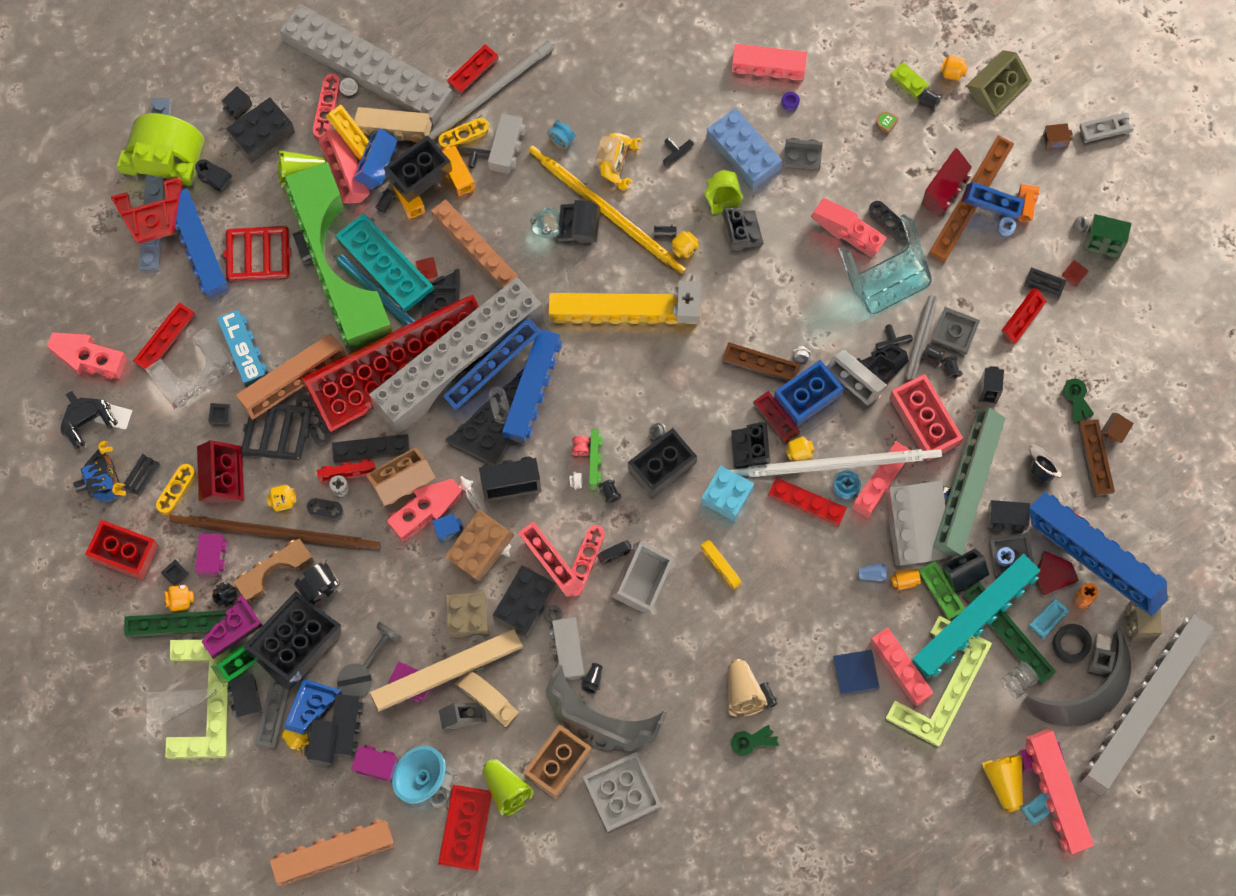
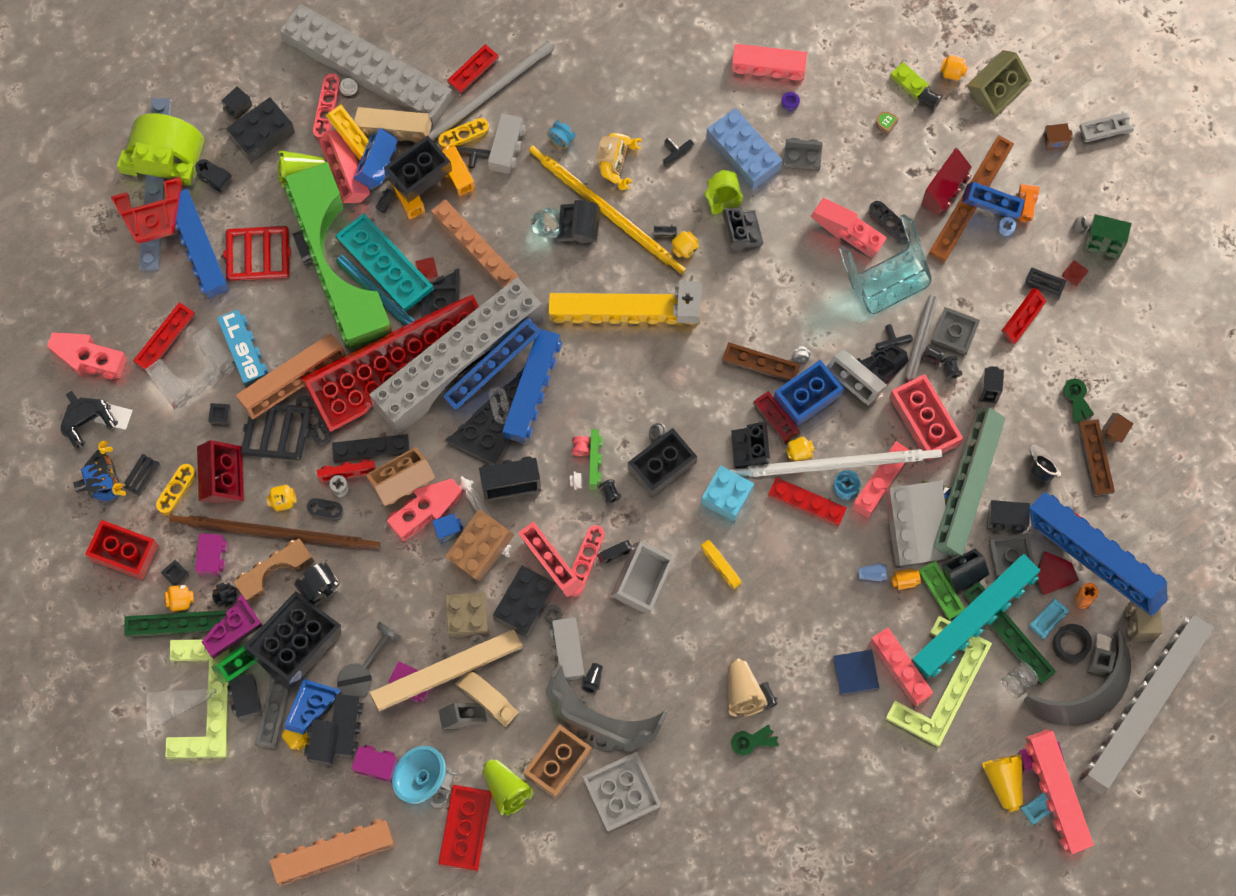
light blue bush [996,547,1015,567] -> none

